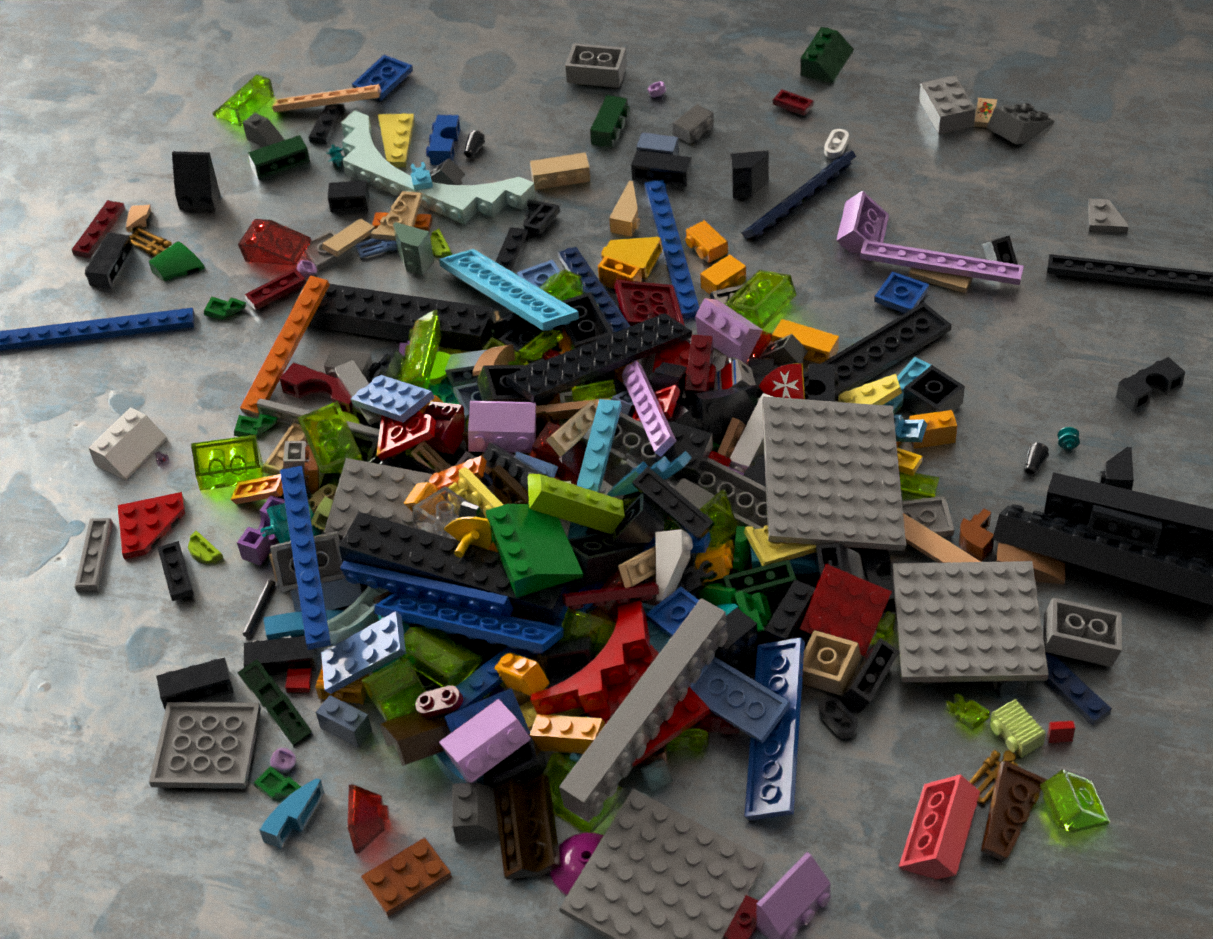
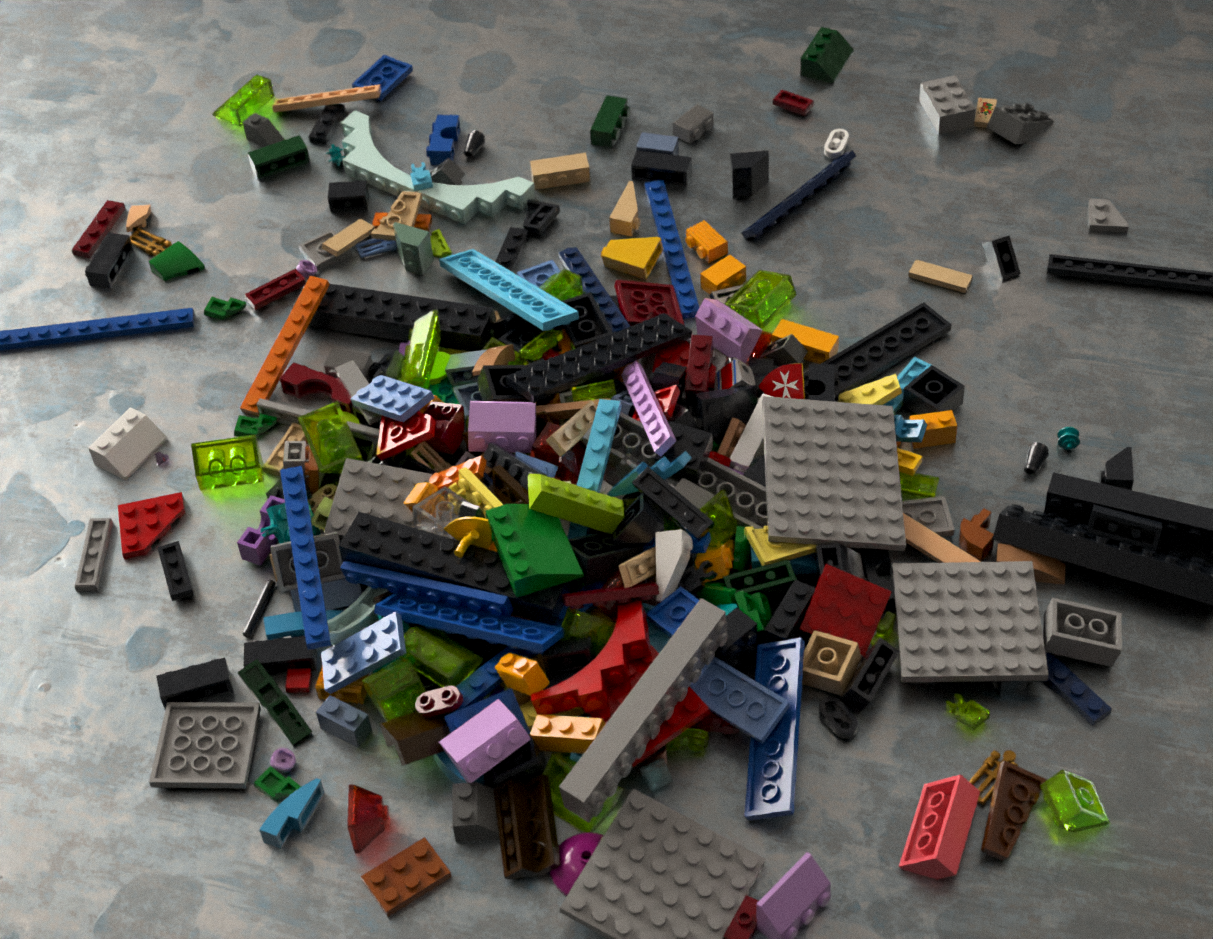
black slope [172,151,221,211] -> none
lime tile [188,530,223,564] -> none
orange plate [230,474,283,504] -> none
clear red slope [238,219,311,266] -> none
light yellow wing [378,113,415,167] -> none
light grey brick [565,43,627,88] -> none
light orange brick [598,256,642,289] -> none
lavender tile [647,81,667,97] -> none
lavender slope [836,191,889,254] -> none
lavender plate [860,240,1024,285] -> none
blue plate [874,271,929,313] -> none
yellowish green brick [990,699,1046,758] -> none
red tile [1047,721,1075,743] -> none
black arch [1116,357,1186,412] -> none

